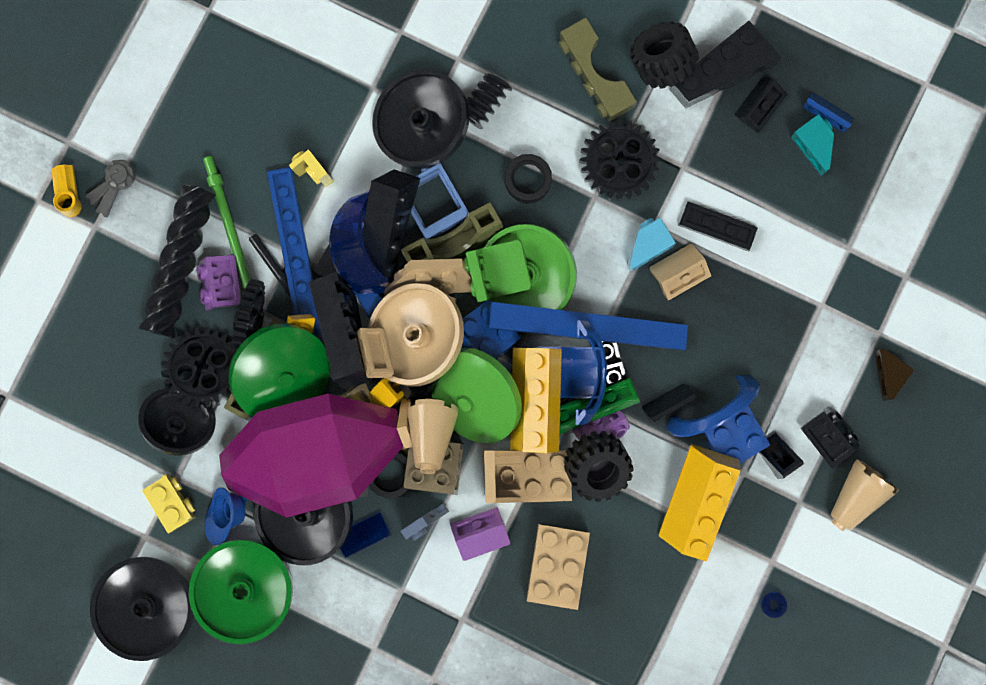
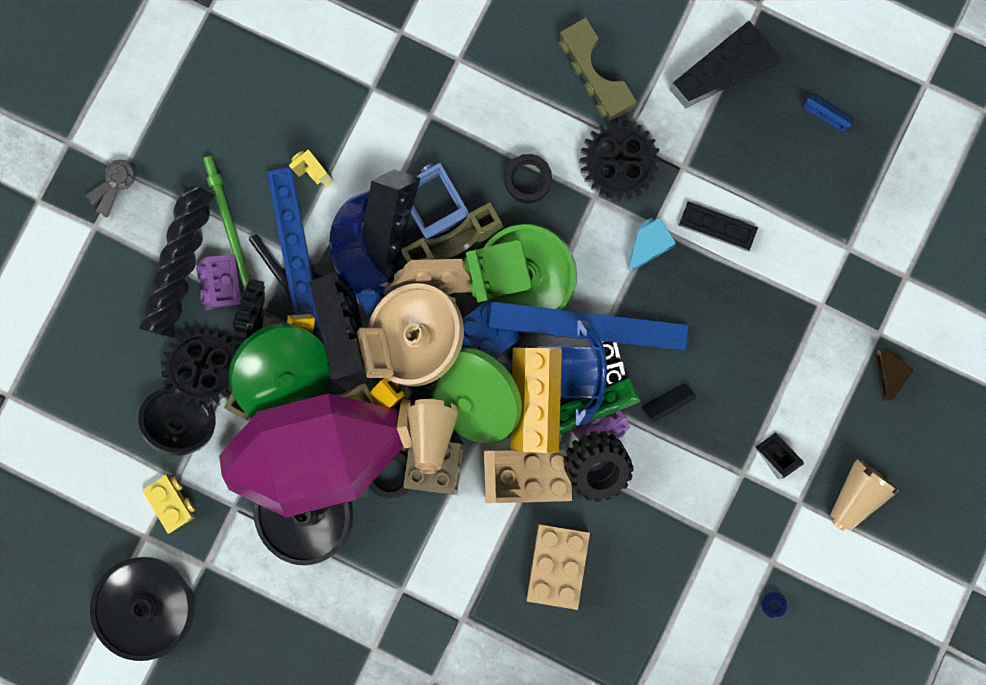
yellow piece [51,164,82,217] -> none
green dish [189,540,293,644] -> none
blue piece [205,487,247,545] -> none
clear blue slope [341,513,391,558] -> none
black dish [372,69,470,169] -> none
sand blue wing [401,503,449,541] -> none
medium lavender panel [450,507,510,561] -> none
black piece [466,73,512,129] -> none
black tyre [630,21,699,89] -> none
tan panel [649,244,711,301] -> none
yellow slope [658,444,741,562] -> none
blue piece [666,375,770,464] -> none
black slope [735,77,787,133] -> none
teal slope [791,114,834,176] -> none
black bracket [800,406,860,468] -> none

